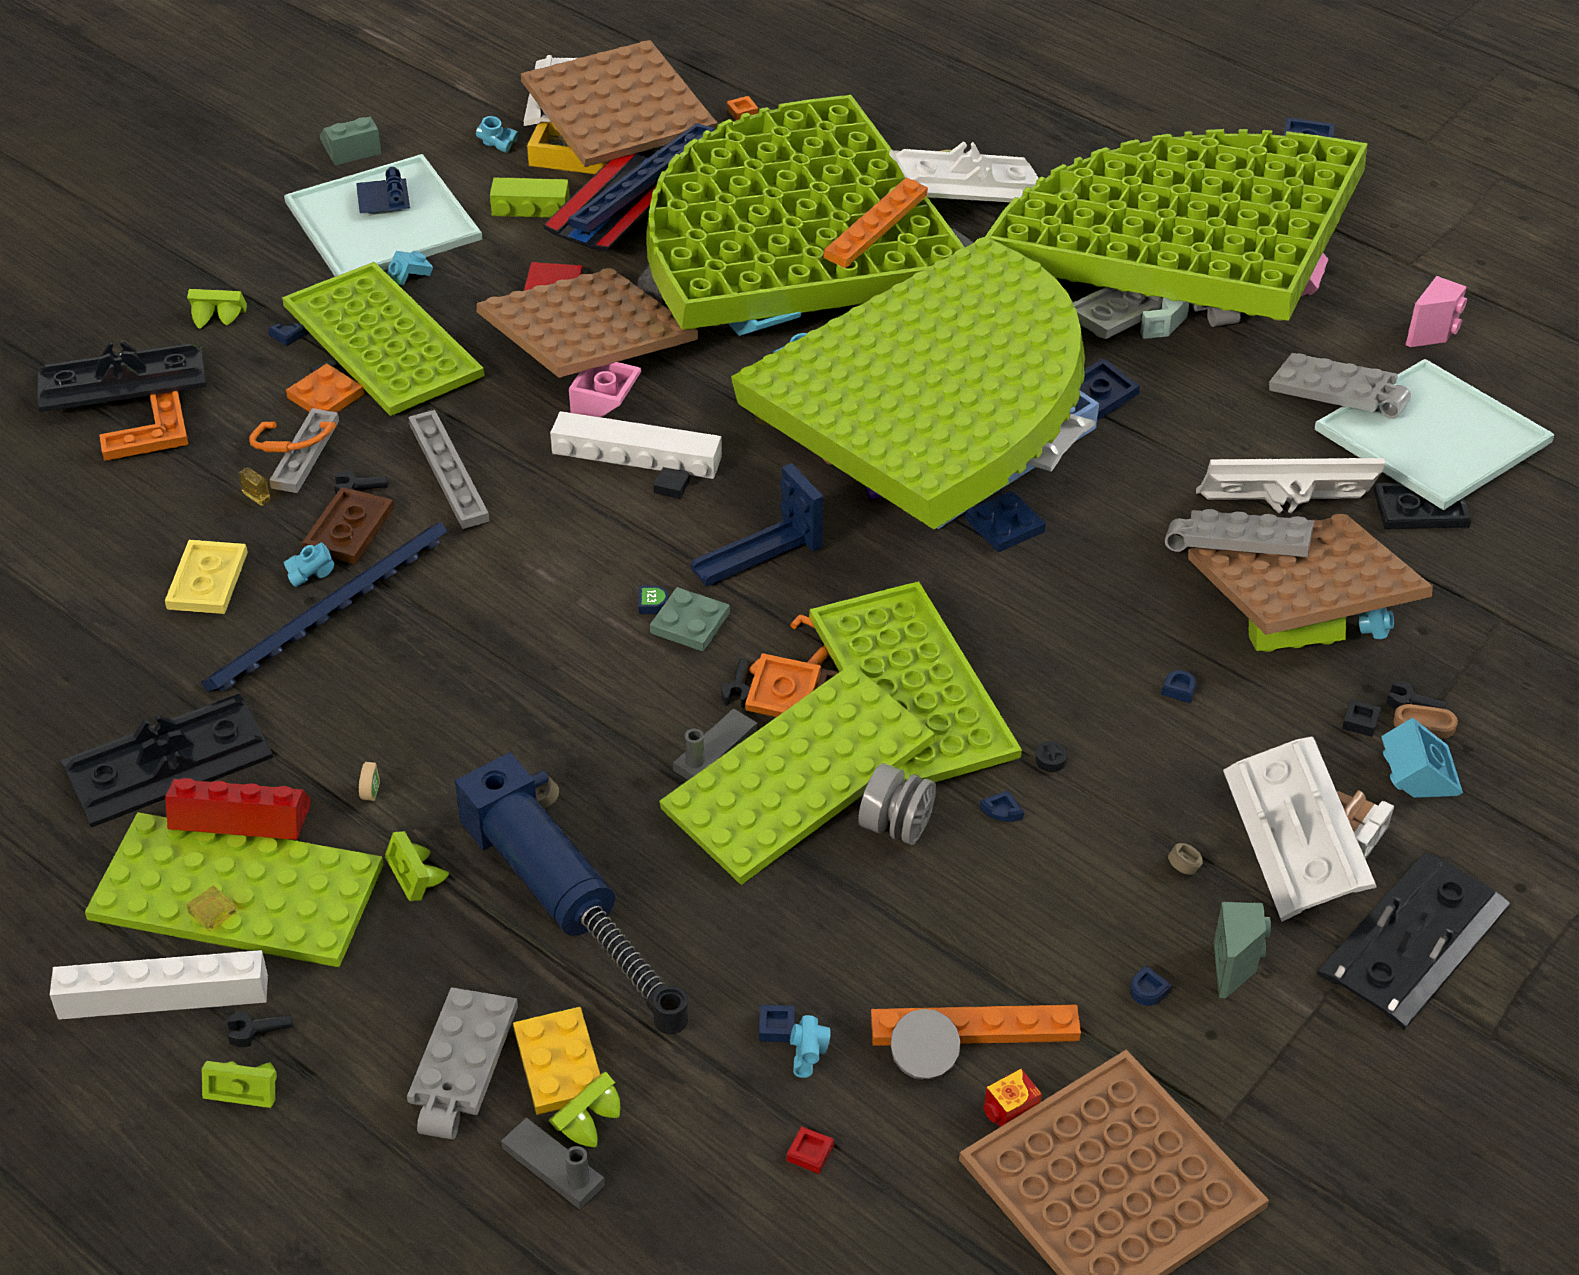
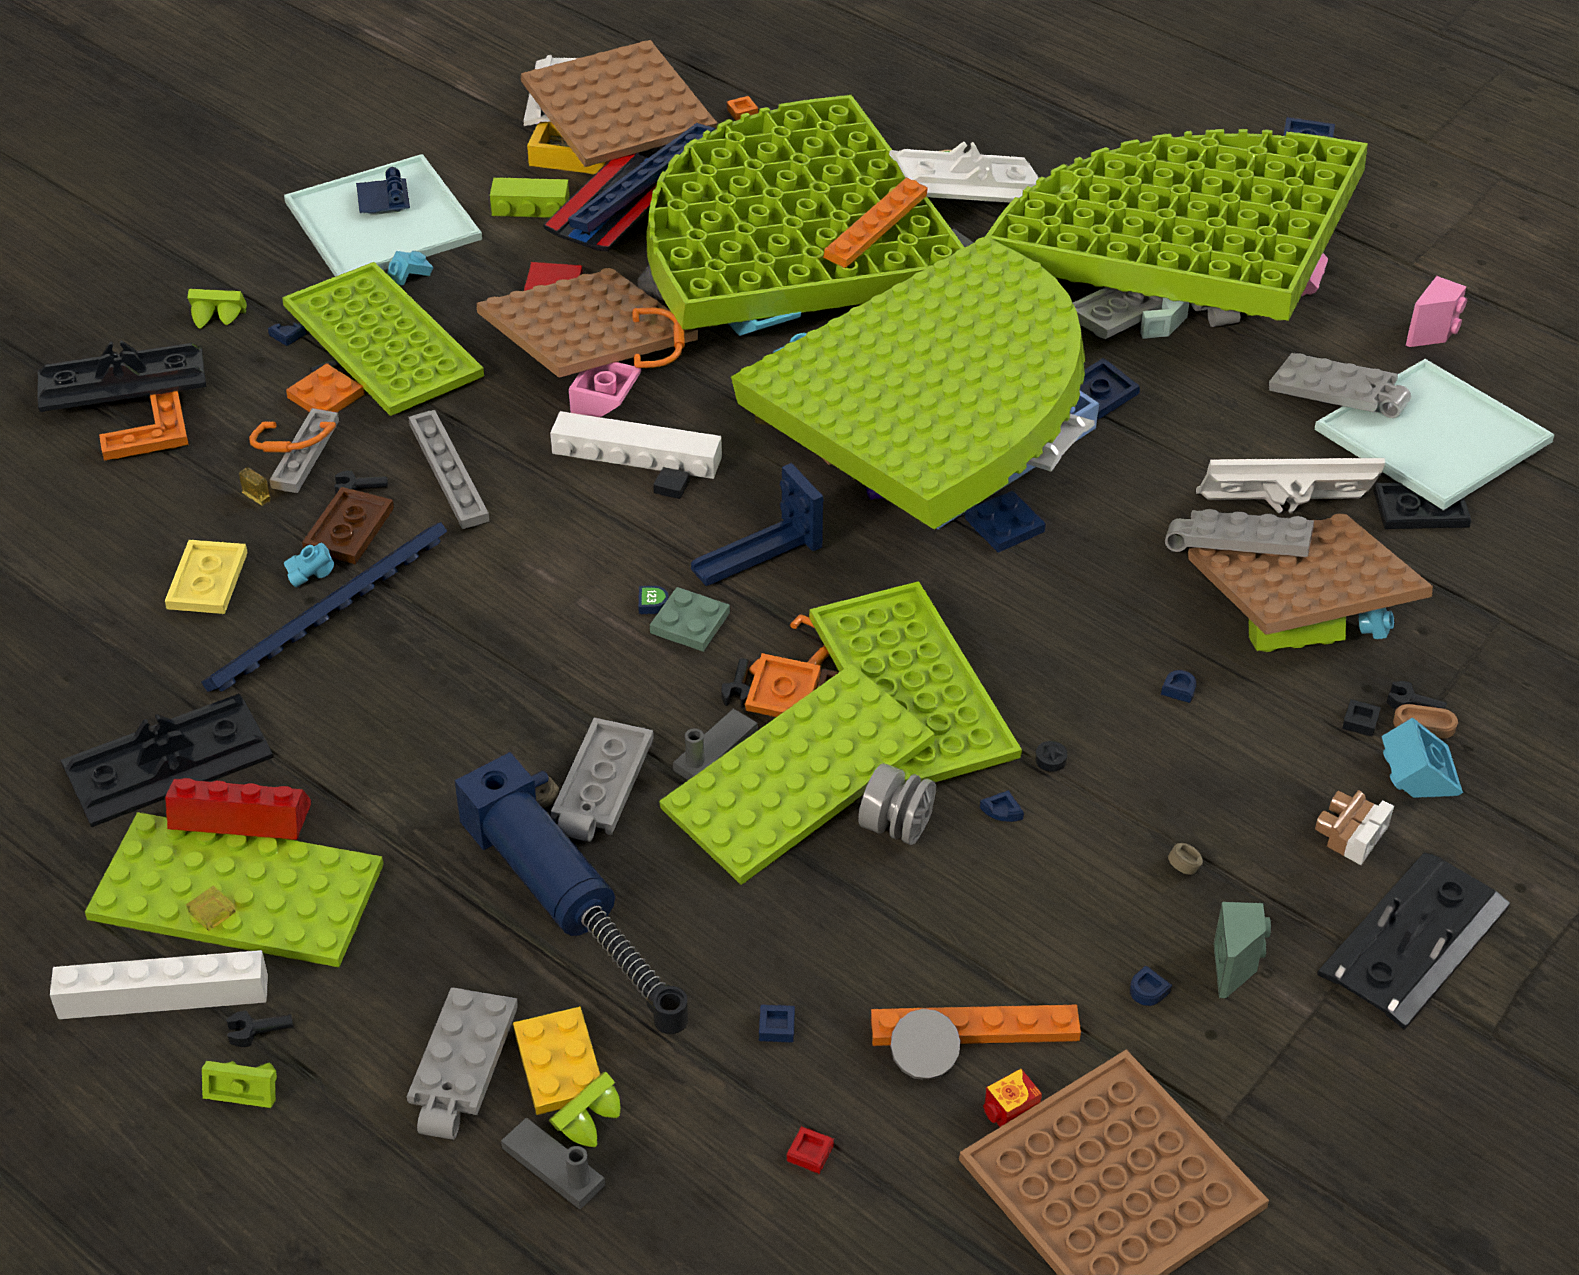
sand green slope [320,116,382,165] -> none
tan tile [359,762,380,801] -> none
lime tile [385,831,449,901] -> none
medium azure plate [476,116,519,153] -> none
medium azure plate [790,1015,830,1078] -> none
white hinge [1223,737,1377,922] -> none
none -> light grey hinge [550,718,654,842]
none -> orange piece [632,307,685,368]

